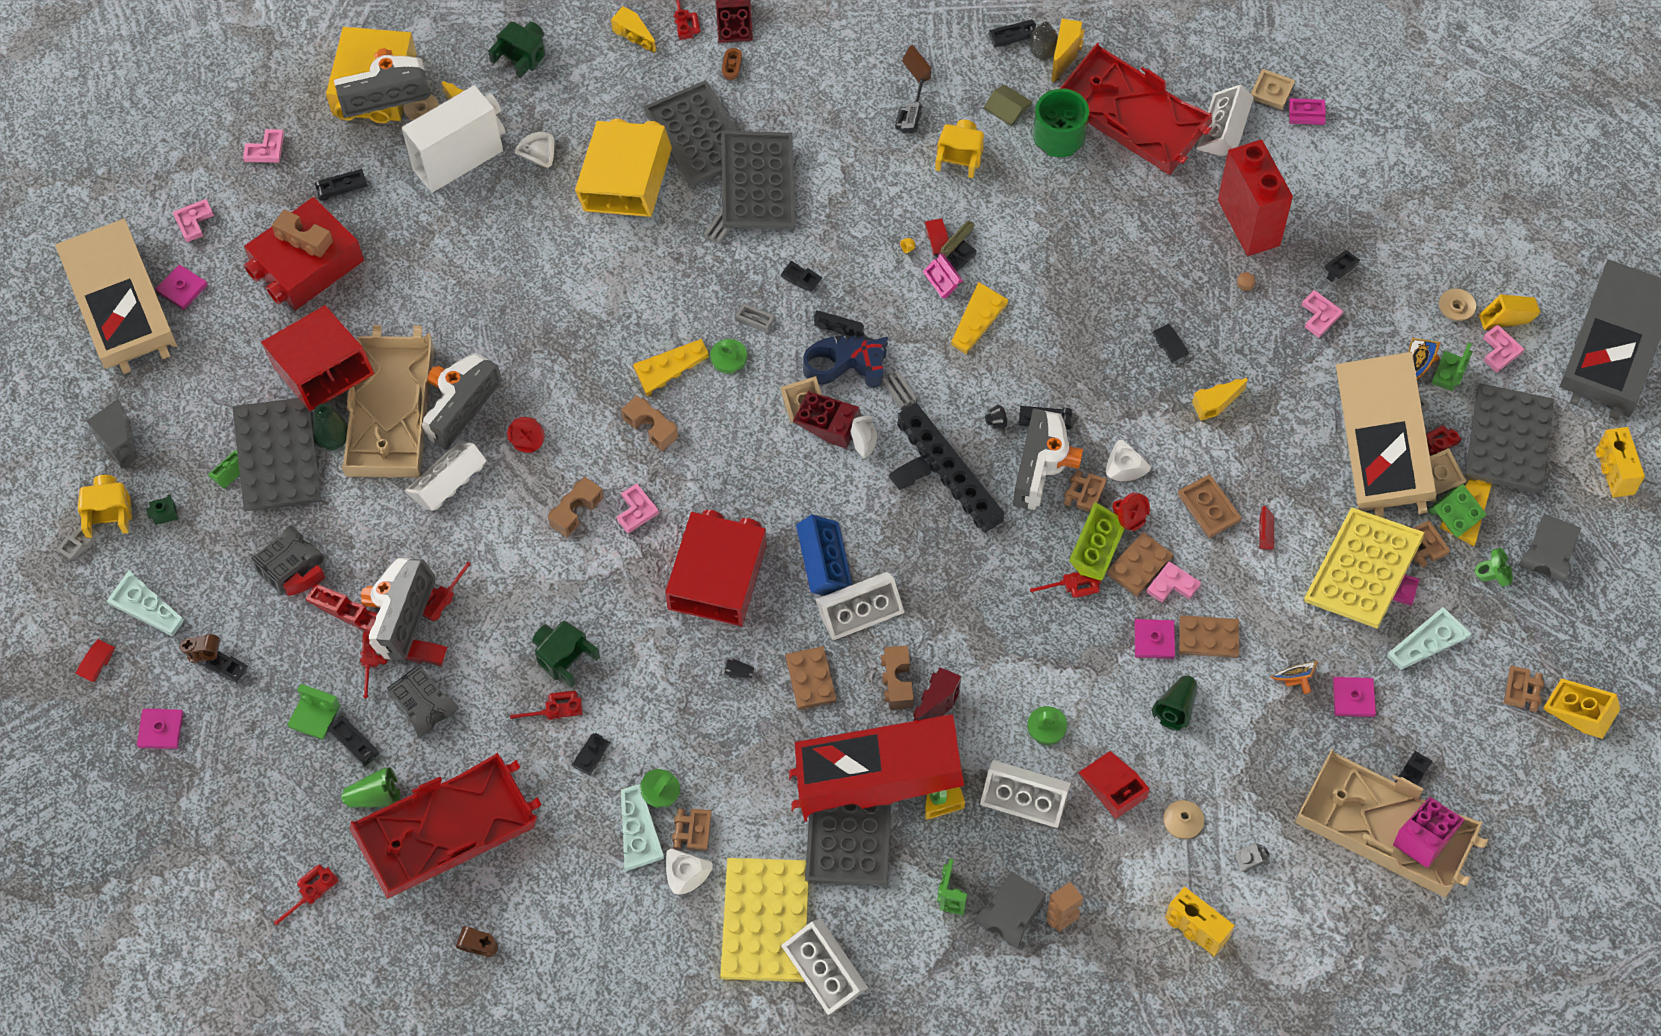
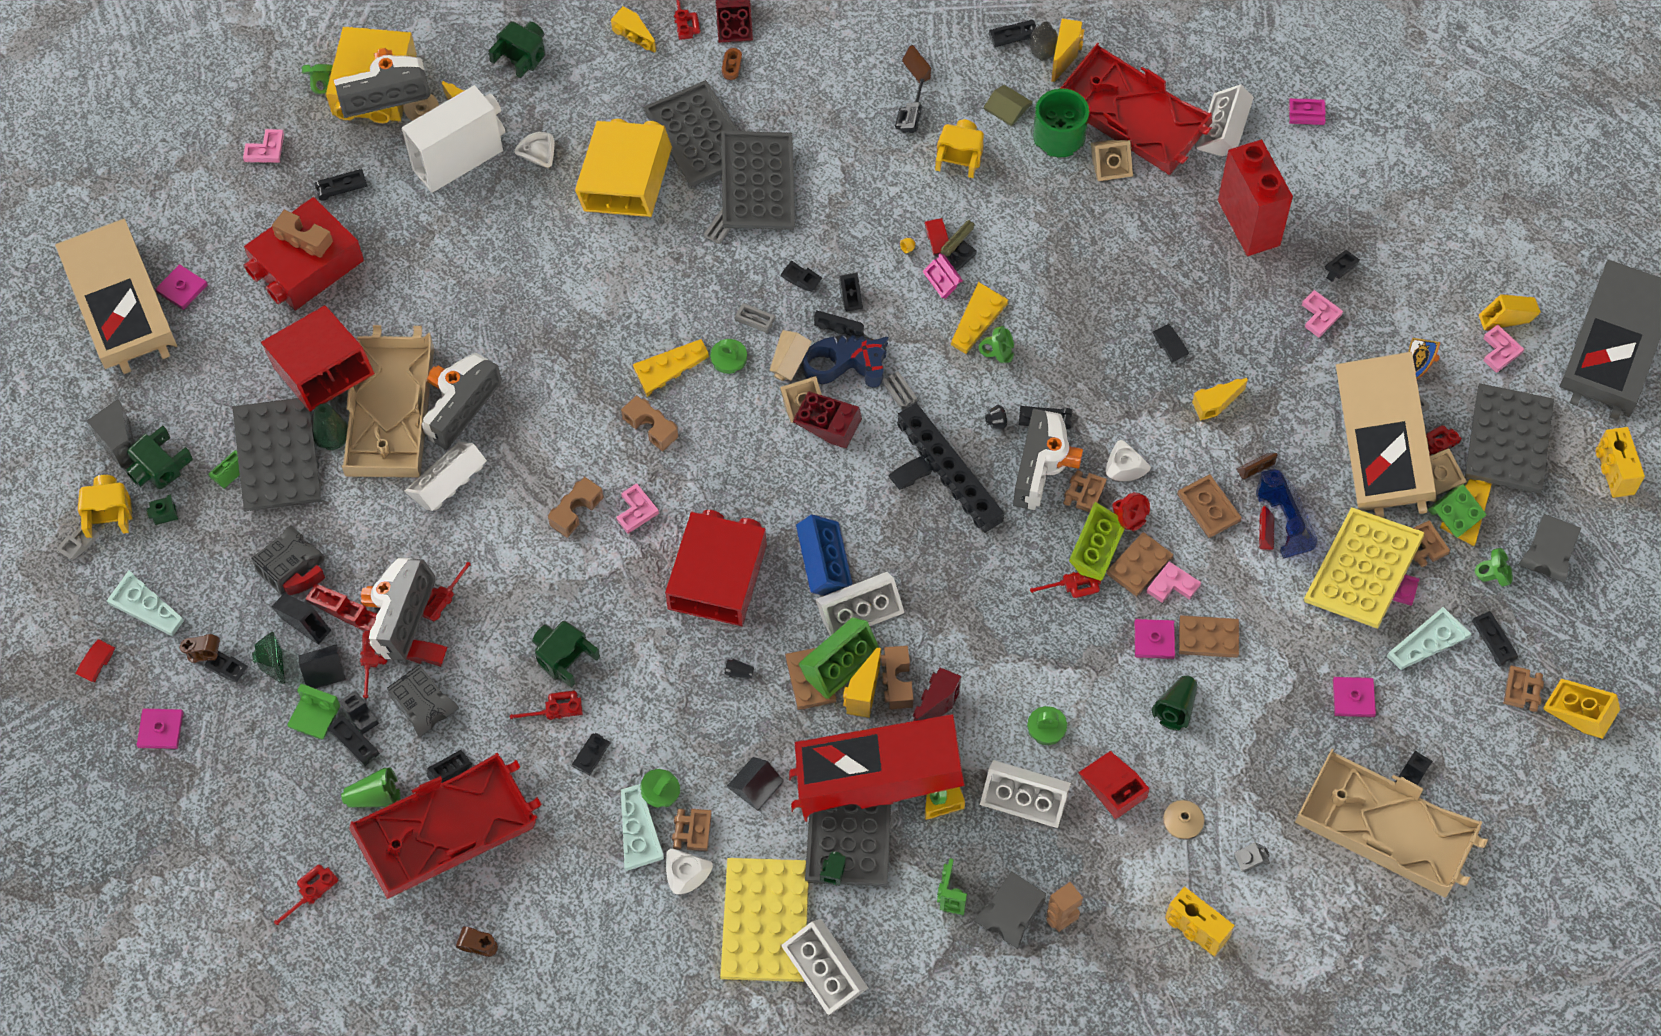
bright pink plate [173,199,214,243] -> none
red tile [507,417,545,453] -> none
white hat [851,416,877,459] -> none
medium nougat tile [1237,272,1255,291] -> none
tan plate [1251,69,1295,110] -> none
shield [1270,661,1318,694] -> none
dark pink slope [1393,797,1465,868] -> none
bright green bracket [1431,342,1473,392] -> none
tan dish [1439,289,1476,321] -> none
none -> dark green piece [125,425,193,489]
none -> clear green slope [252,632,285,684]
none -> black slope [272,593,332,645]
none -> black slope [298,644,346,689]
none -> bright green tile [301,64,333,94]
none -> black slope [339,690,379,735]
none -> black slope [427,750,472,783]
none -> black slope [727,757,784,811]
none -> tan slope [769,330,812,382]
none -> bright green slope [798,617,882,699]
none -> dark green brick [820,851,846,886]
none -> black slope [839,272,863,312]
none -> yellow slope [843,648,881,718]
none -> bright green tile [979,326,1014,364]
none -> tan slope [1091,140,1133,181]
none -> reddish brown slope [1236,453,1278,480]
none -> clear blue windscreen [1256,469,1318,559]
none -> black plate [1472,611,1518,667]

